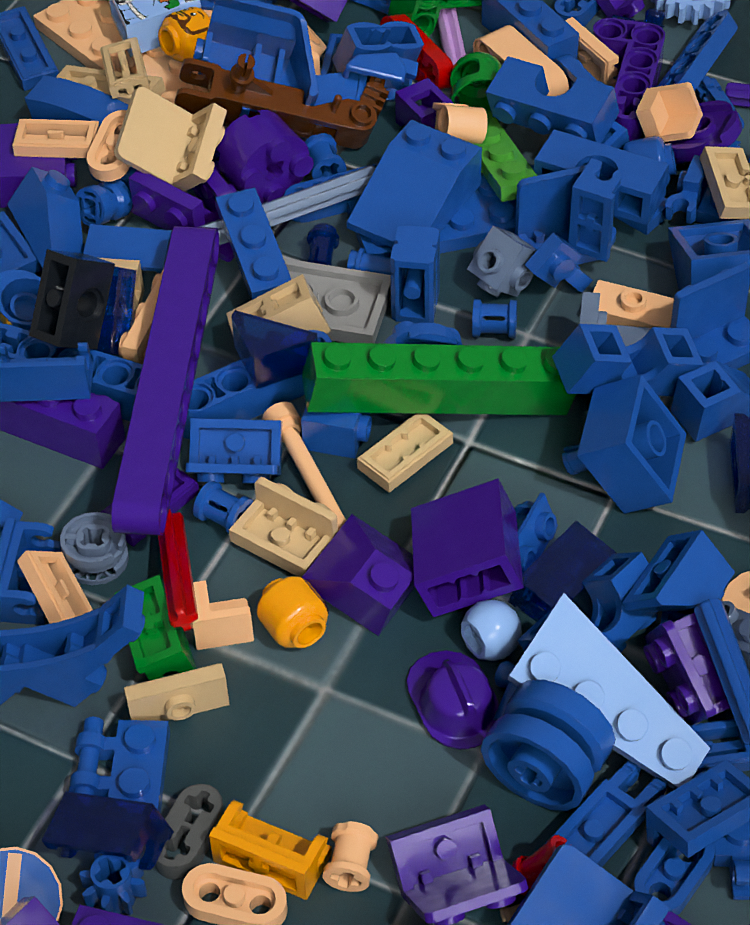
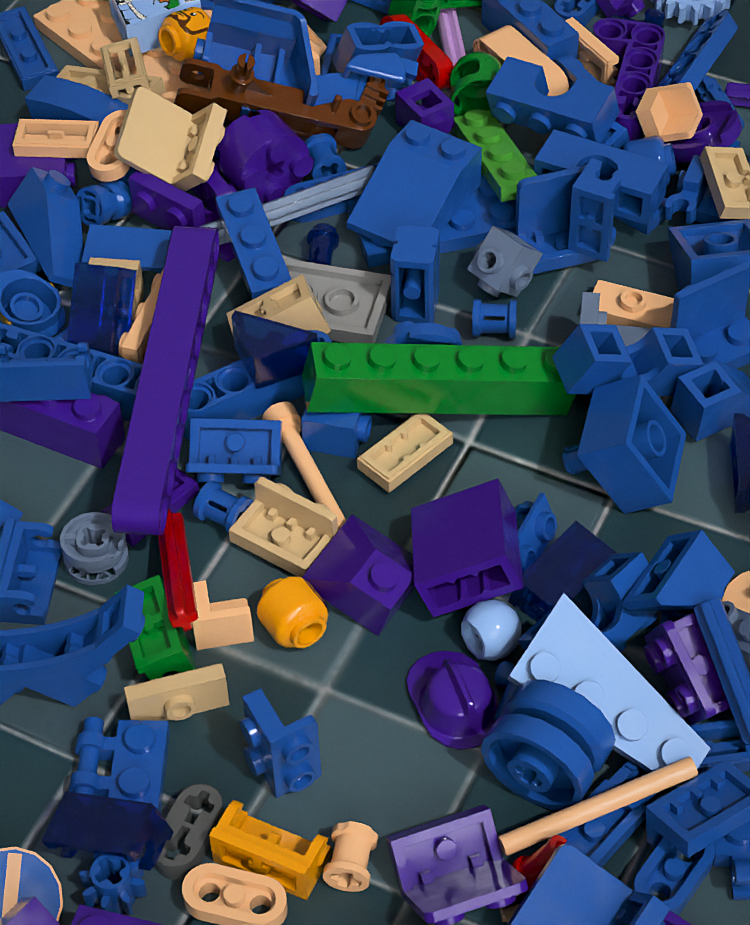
light nougat tile [17,550,93,624] -> none
black brick [29,249,115,350] -> none
blue pin [347,248,391,275] -> none
light nougat piece [432,102,487,144] -> none
blue plate [525,233,593,293] -> none
none -> blue bracket [239,688,322,798]
none -> light nougat bar [498,756,698,856]

